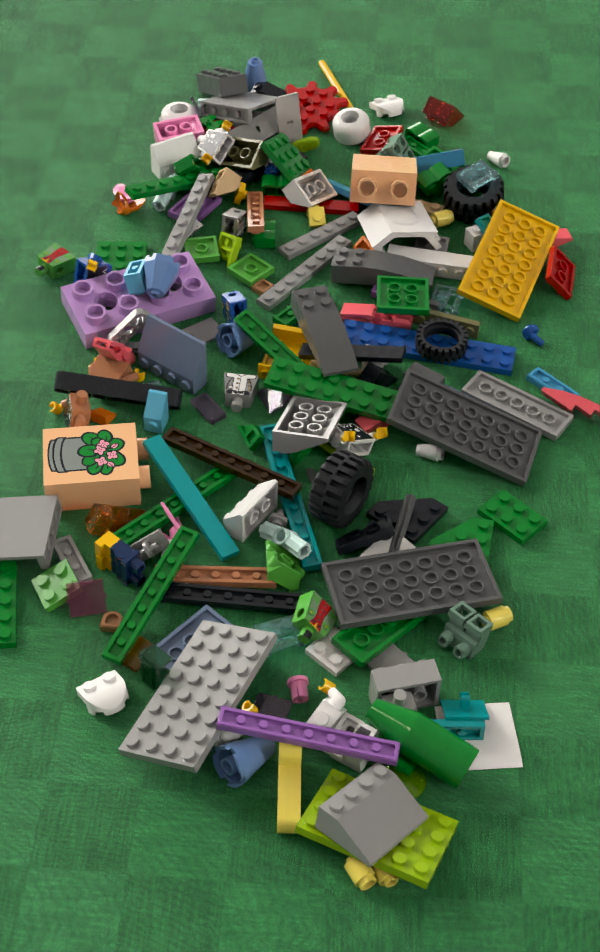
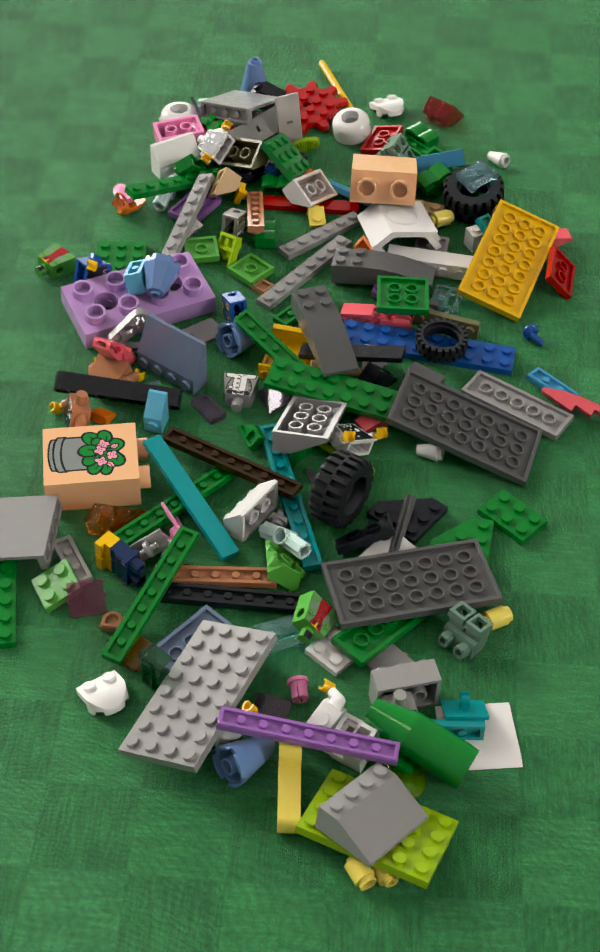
dark grey brick [196,66,248,97] -> none

